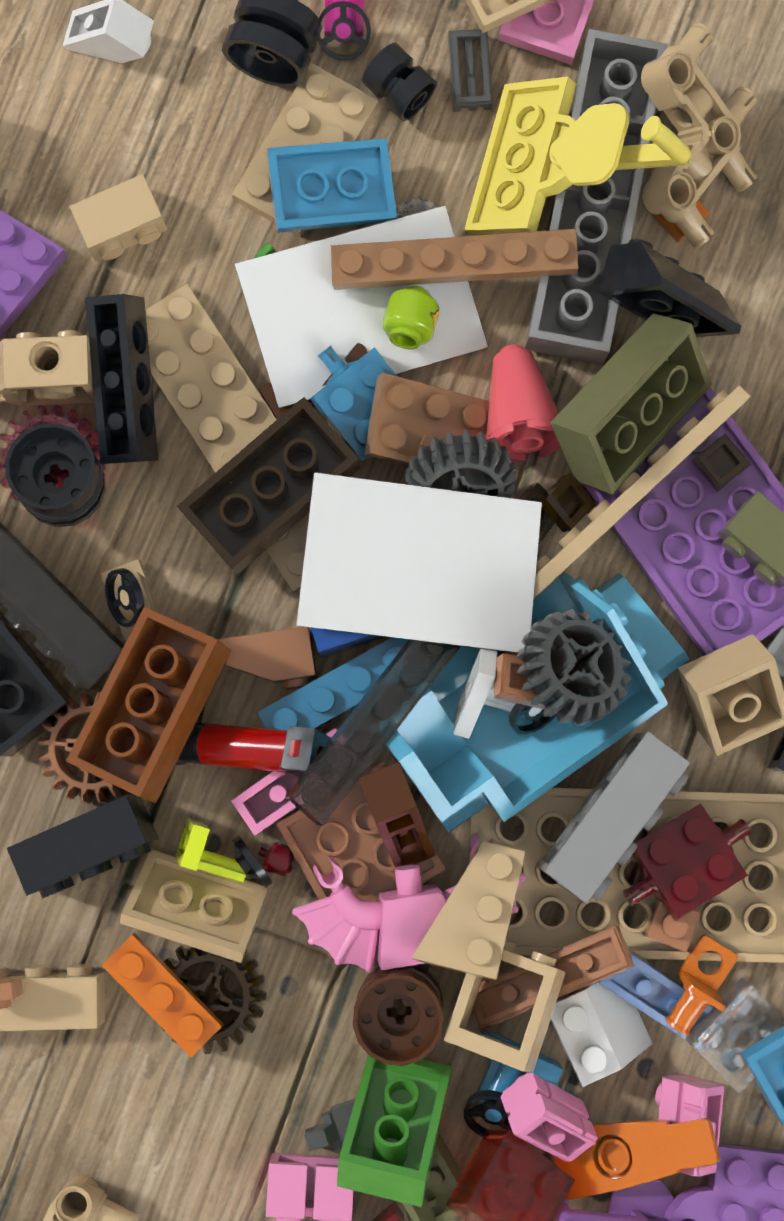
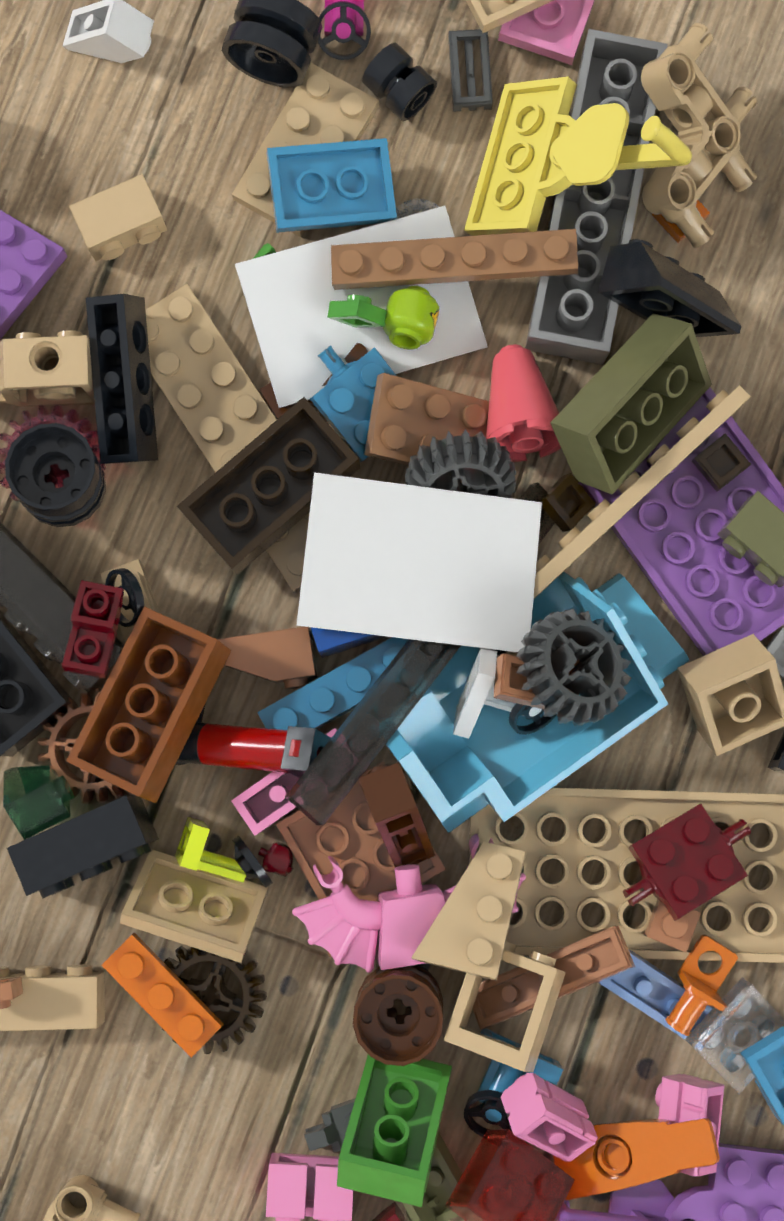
light grey brick [537,731,690,904] -> none
white slope [551,982,653,1087] -> none
none -> clear green slope [3,765,74,840]
none -> dark red slope [62,580,124,679]
none -> bright green plate [327,295,387,328]

